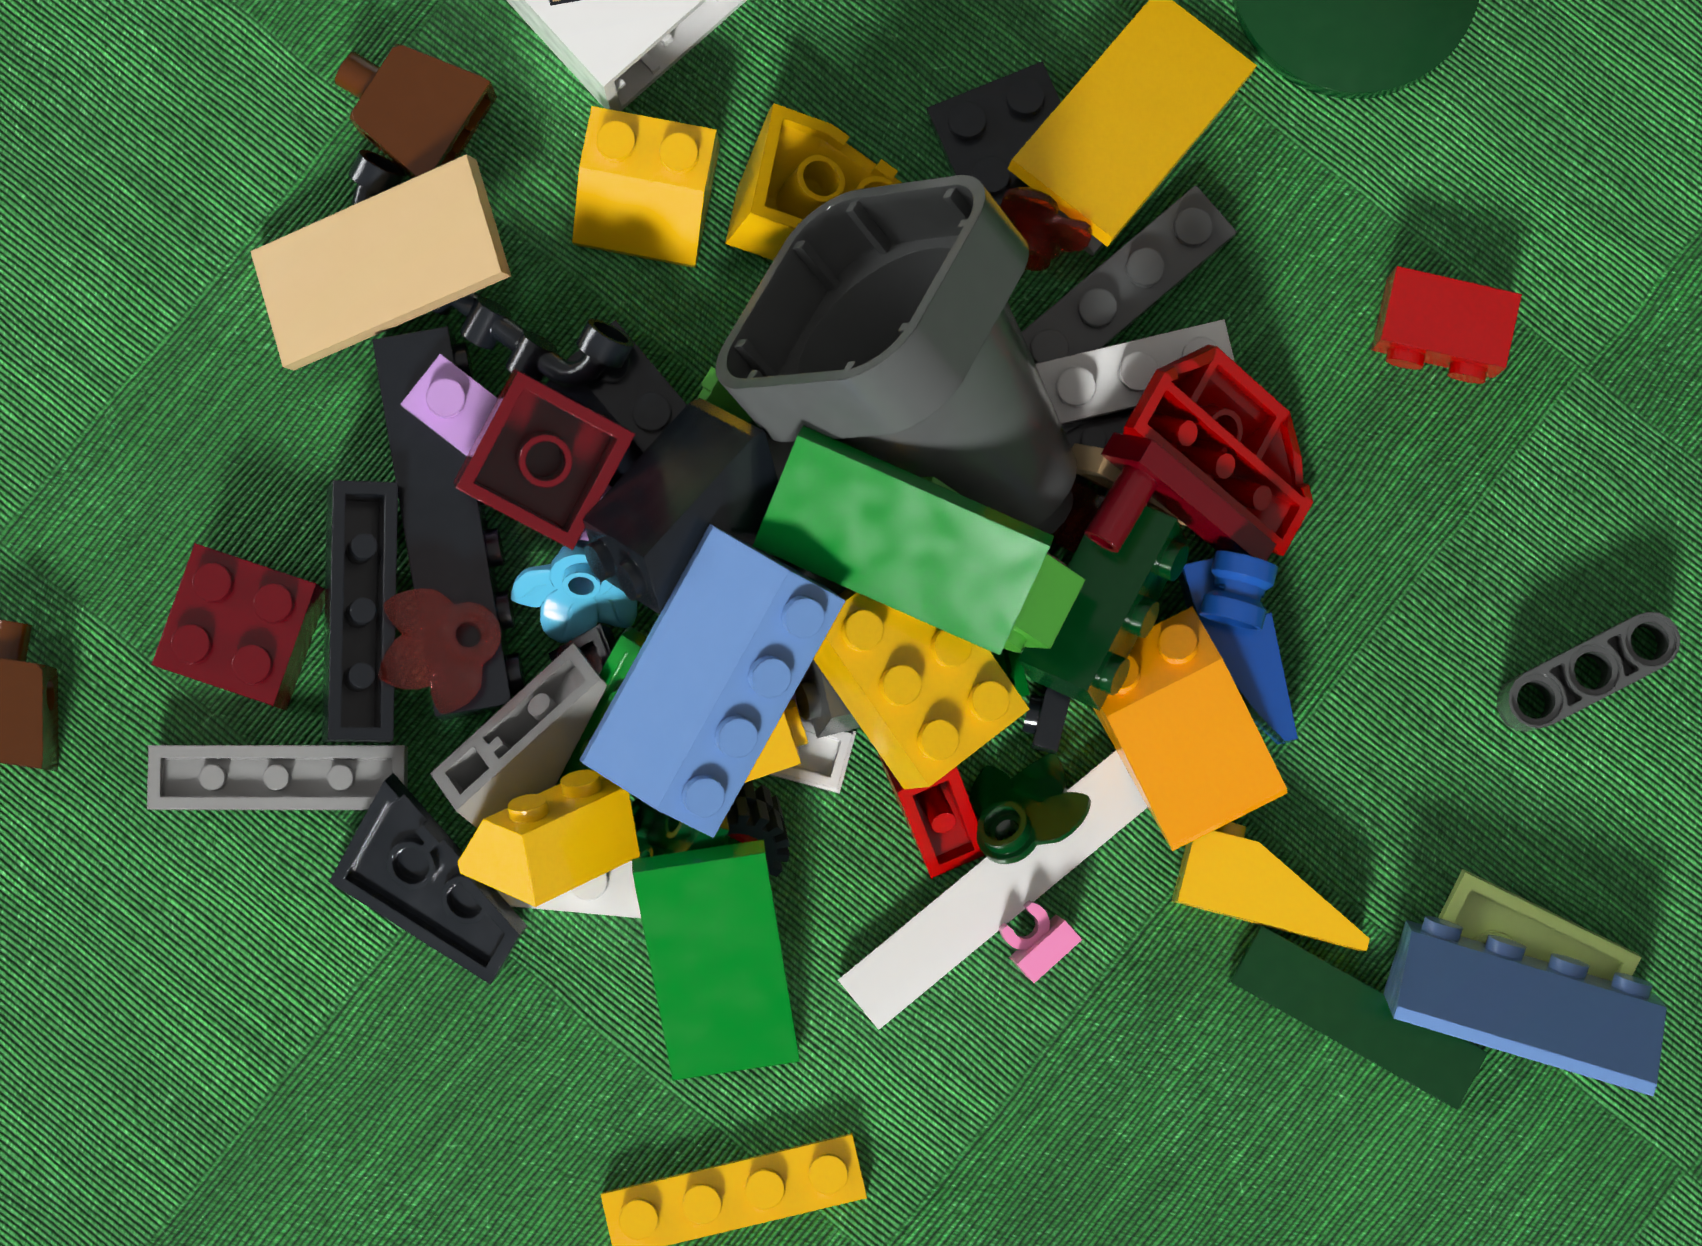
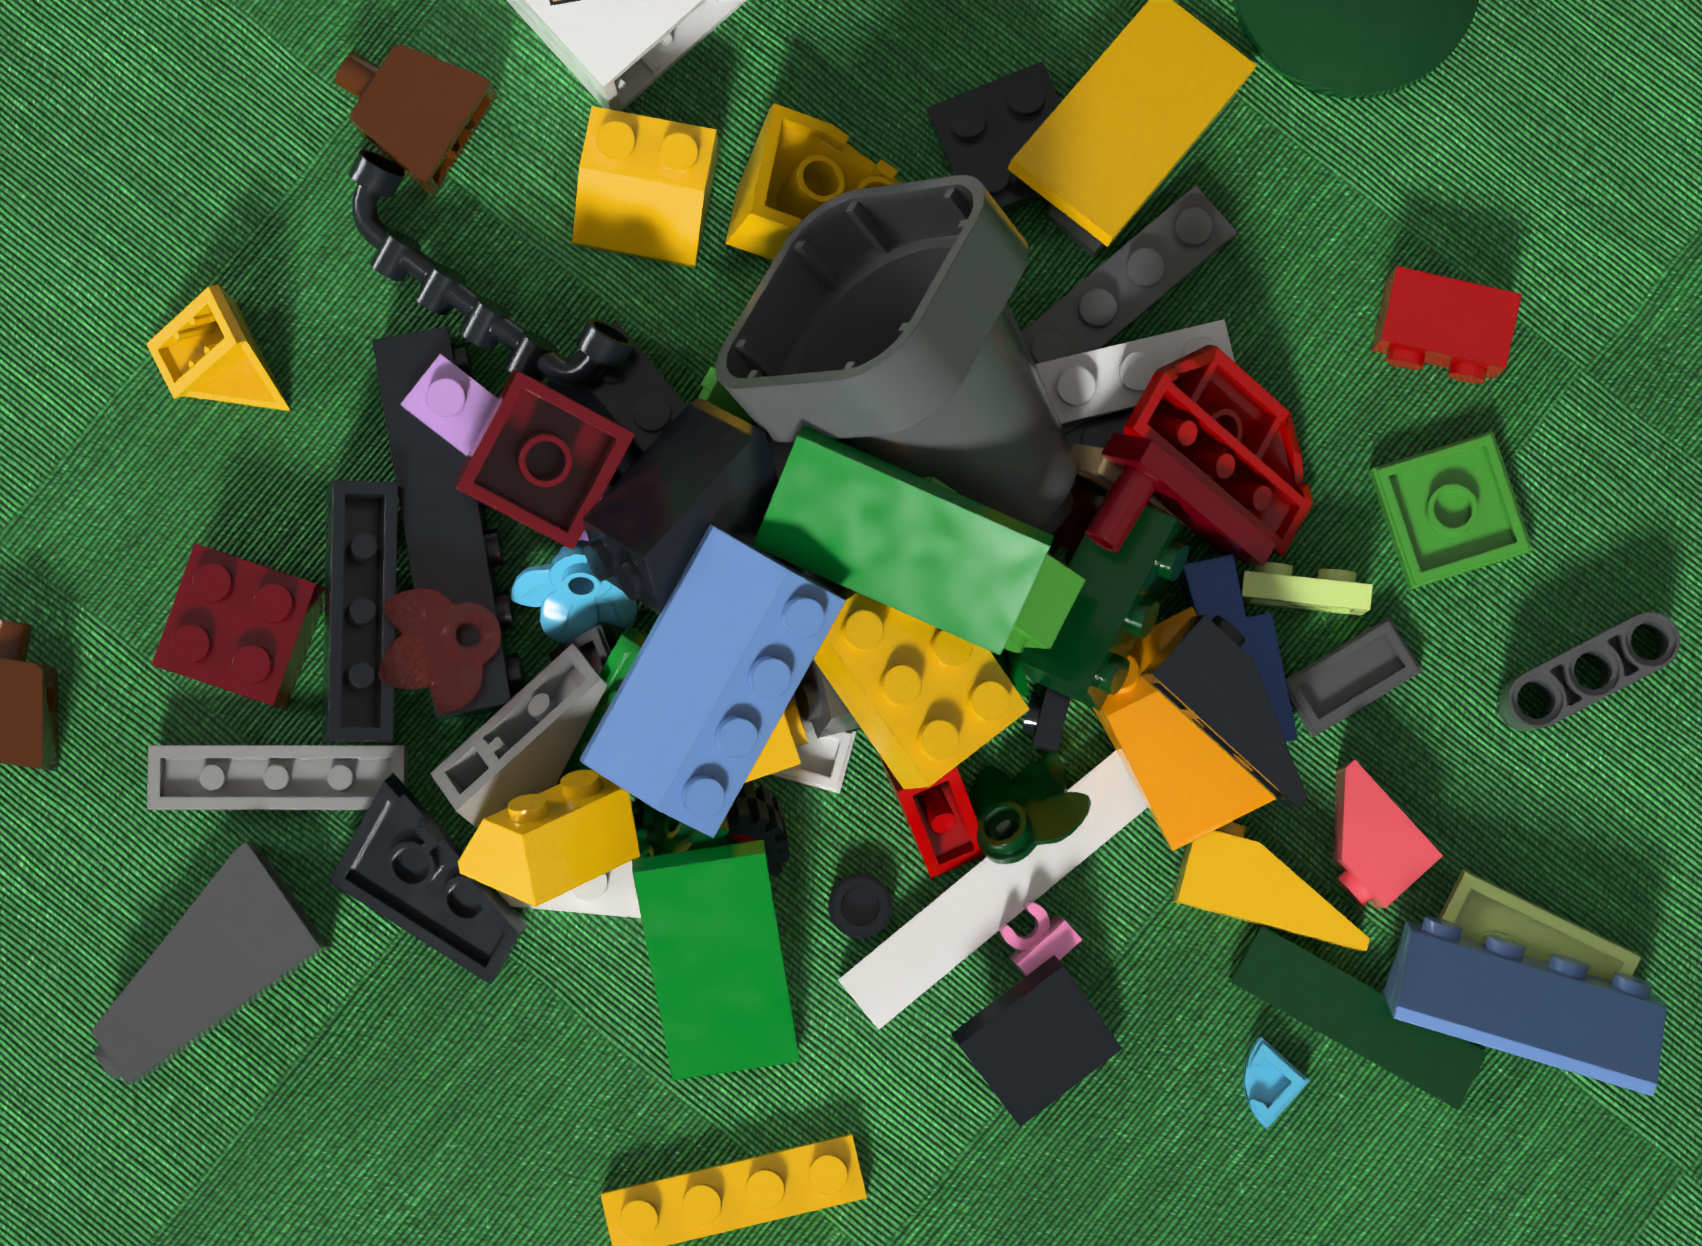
tan tile [250,154,511,371] -> none
clear red plate [999,187,1093,271] -> none
blue wheel [1199,551,1278,631] -> none
none -> dark grey slope [90,842,330,1085]
none -> yellow slope [146,284,291,411]
none -> black tile [828,874,892,938]
none -> black tile [951,955,1122,1127]
none -> black slope [1140,615,1307,808]
none -> yellowish green plate [1238,562,1373,616]
none -> medium azure tile [1243,1036,1310,1129]
none -> dark grey tile [1286,617,1422,738]
none -> coral slope [1333,759,1443,908]
none -> bright green tile [1369,430,1533,591]

